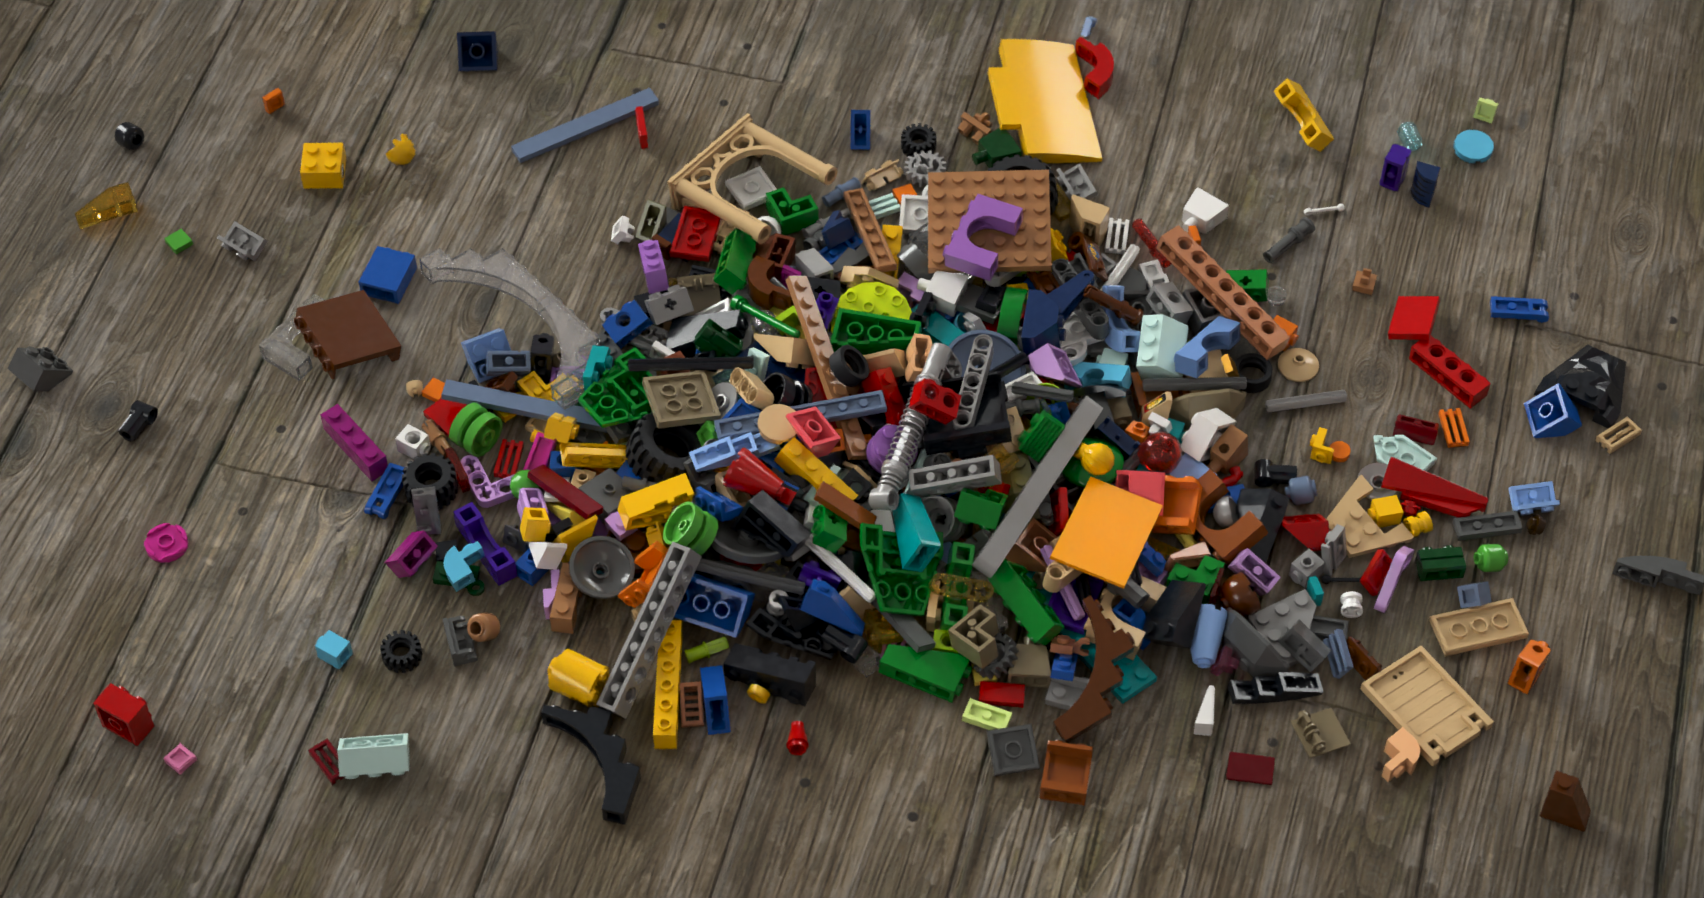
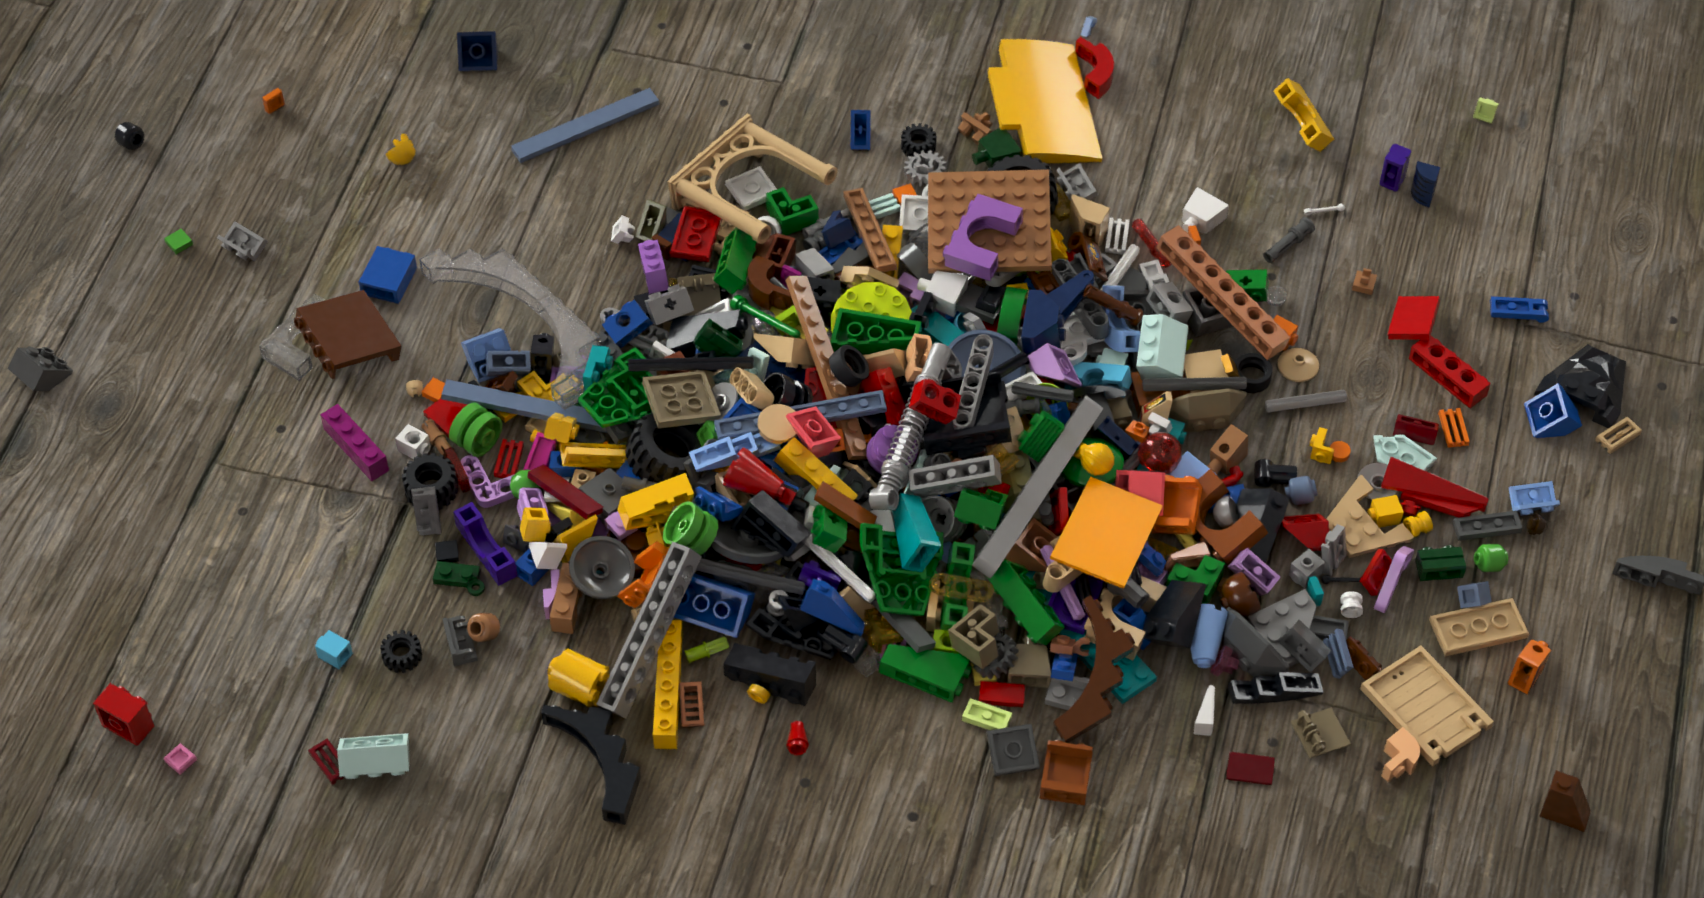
clear yellow slope [75,182,138,229] -> none
black piece [118,400,158,442] -> none
dark pink tile [144,523,189,563] -> none
yellow brick [300,143,346,189] -> none
blue plate [364,463,404,519] -> none
magenta brick [385,530,437,578] -> none
medium azure brick [444,541,485,592] -> none
red tile [635,106,648,149] -> none
blue slope [700,665,731,735] -> none
dark purple hips [816,292,839,332] -> none
sand blue pin [822,177,861,208] -> none
tan hinge [861,159,903,191] -> none
medium blue arch [1174,316,1240,378] -> none
white brick [1179,408,1237,462] -> none
clear red piece [1209,568,1224,605] -> none
clear light blue brick [1397,122,1422,151] -> none
medium azure tile [1454,130,1494,163] -> none

